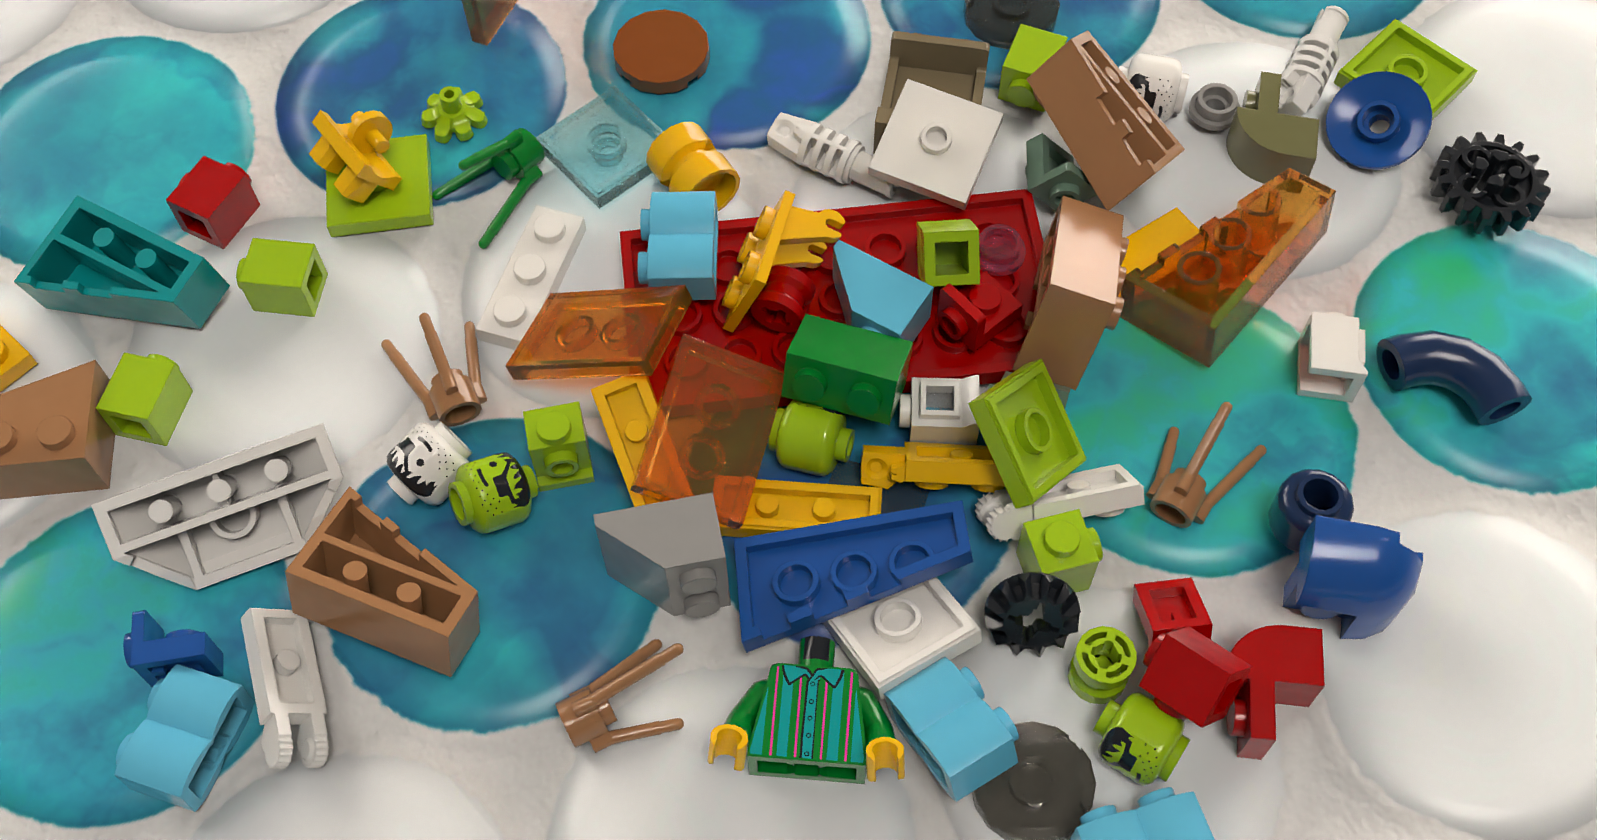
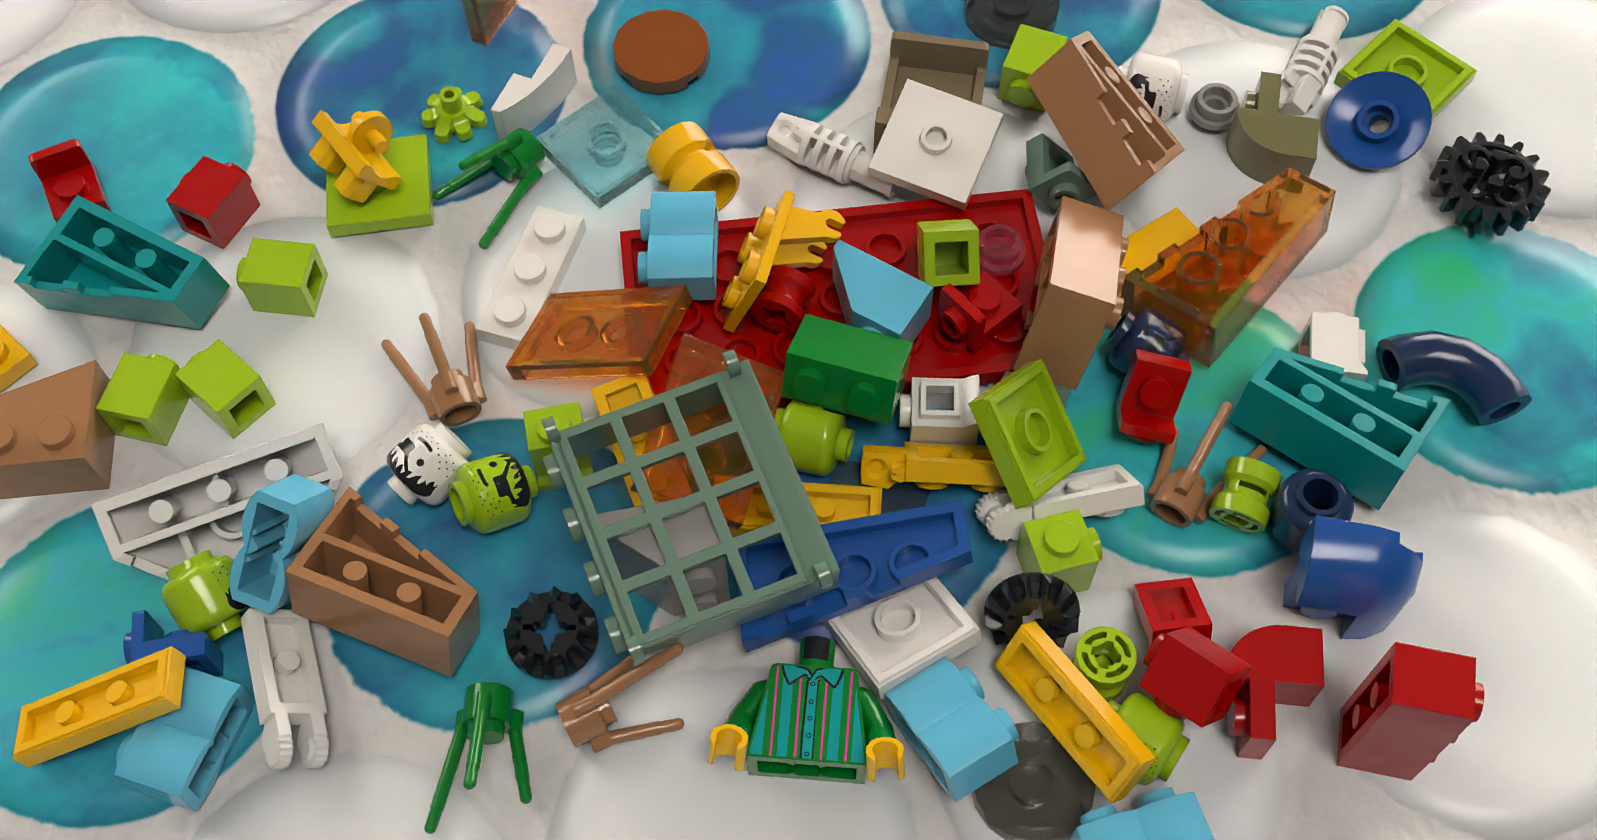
none -> yellow tile [12,646,186,768]
none -> red bracket [28,139,111,223]
none -> lime head [160,550,250,641]
none -> lime brick [175,339,276,439]
none -> medium azure brick [230,474,334,614]
none -> green plant [424,682,532,834]
none -> white slope [491,43,577,141]
none -> black gear [503,586,599,680]
none -> sand green window [541,350,840,667]
none -> yellow tile [994,621,1156,804]
none -> dark blue head [1104,307,1190,375]
none -> red bracket [1115,349,1192,444]
none -> lime wheel [1208,456,1283,533]
none -> teal wedge [1229,347,1451,510]
none -> red brick [1337,642,1485,781]

